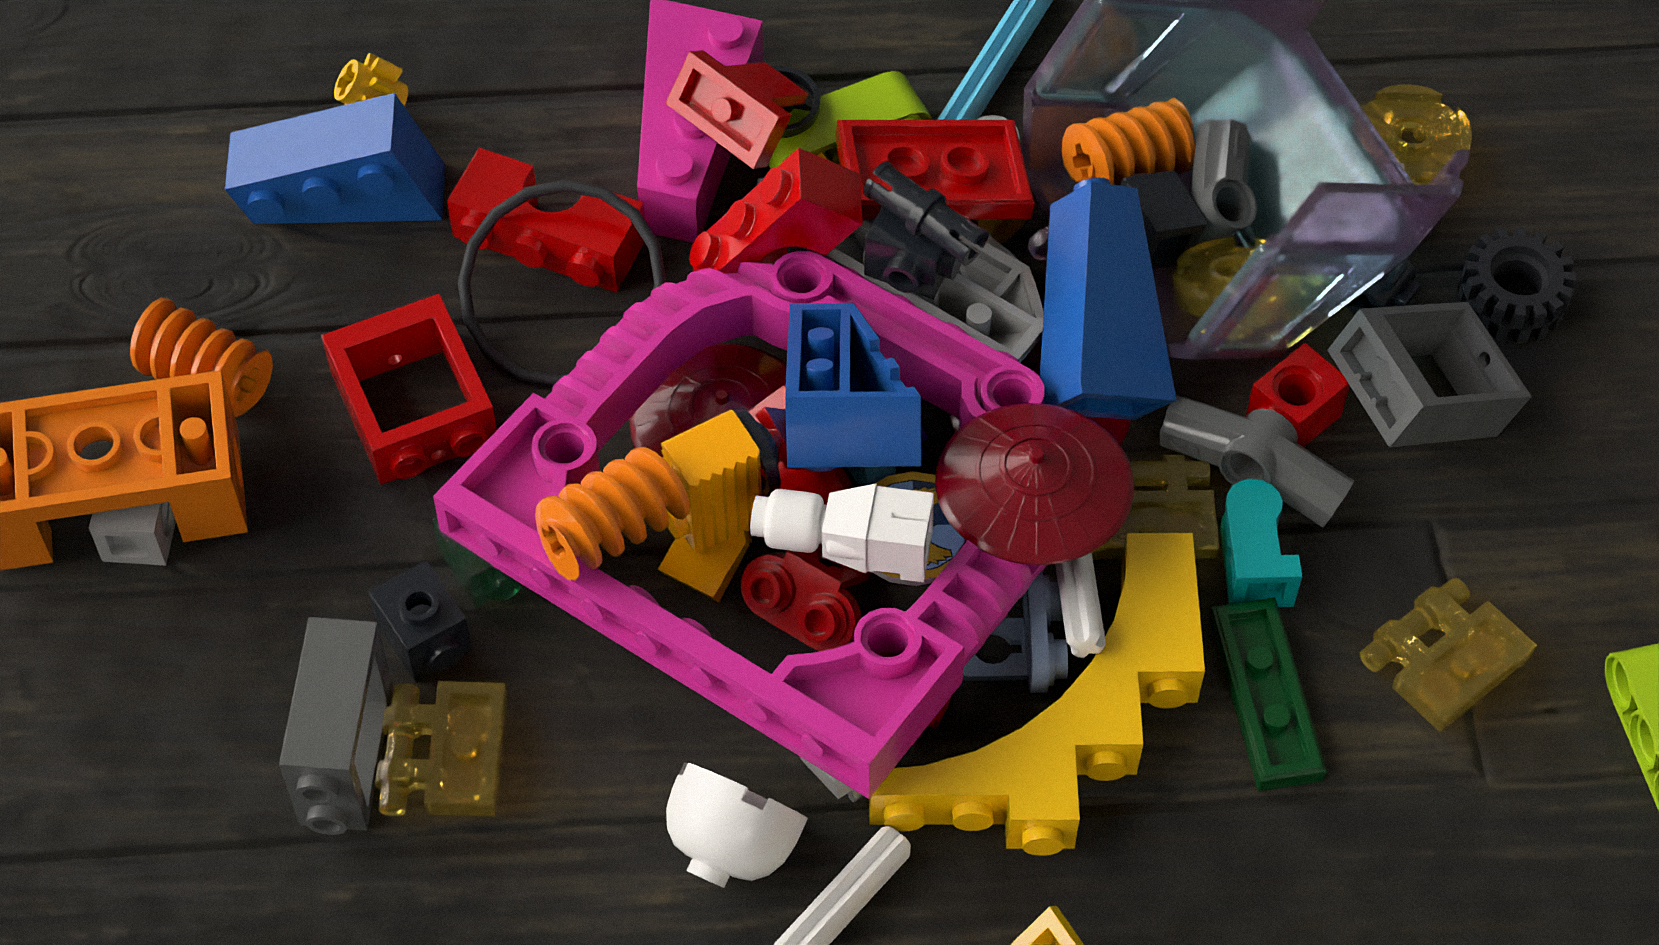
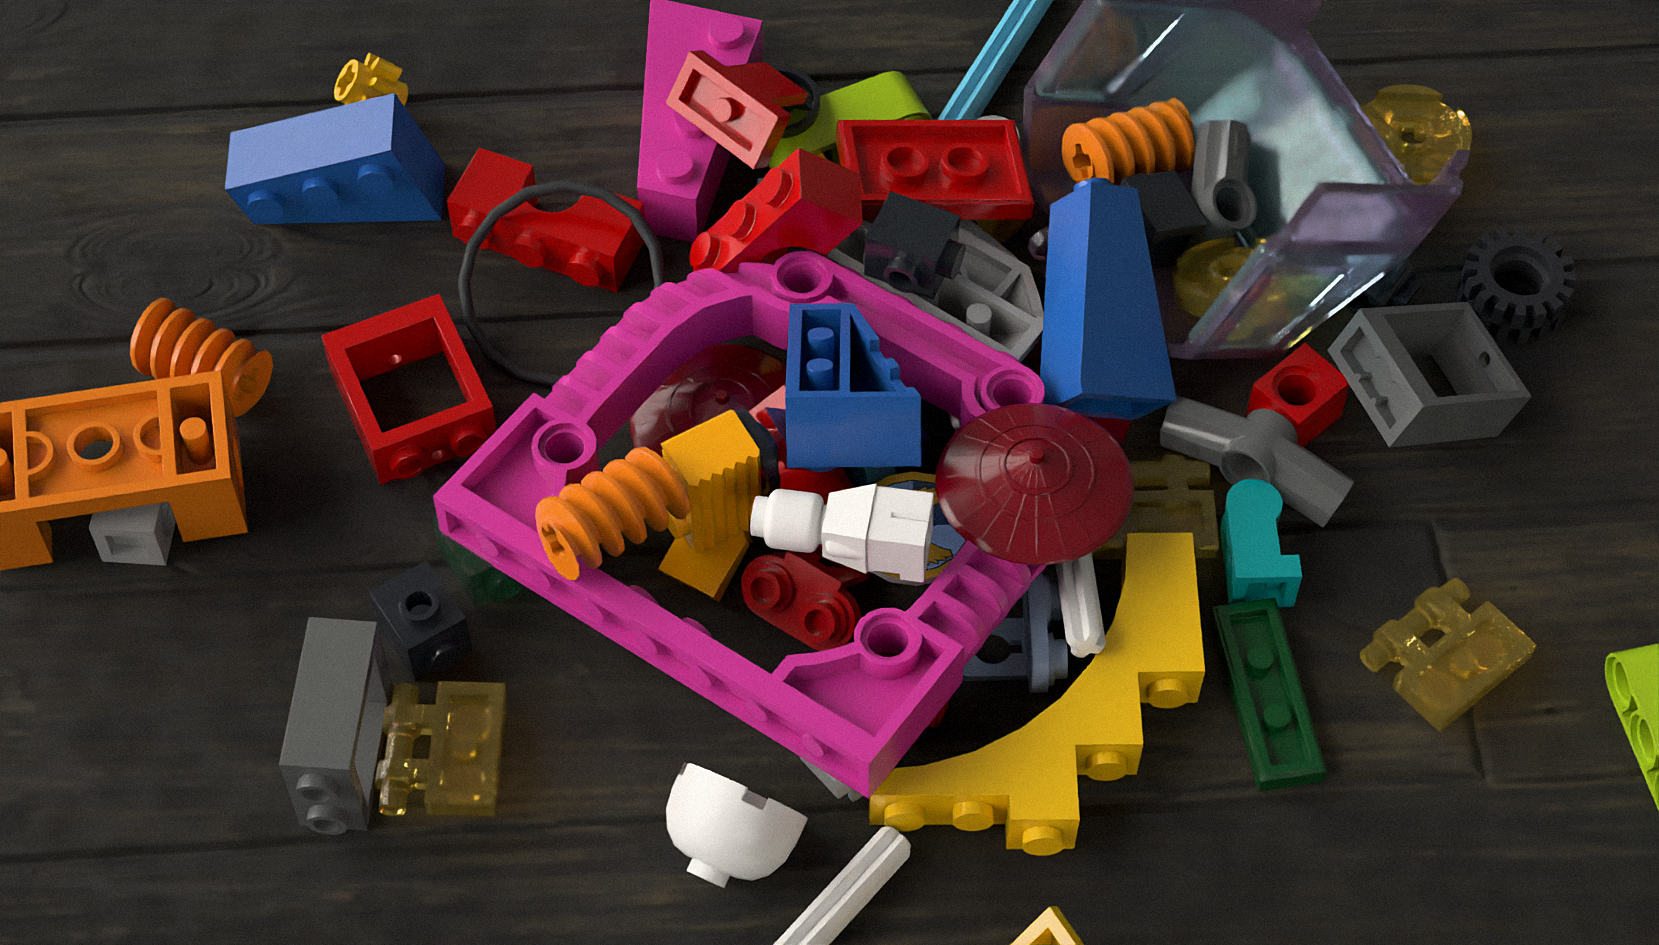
black pin [863,161,989,266] -> none

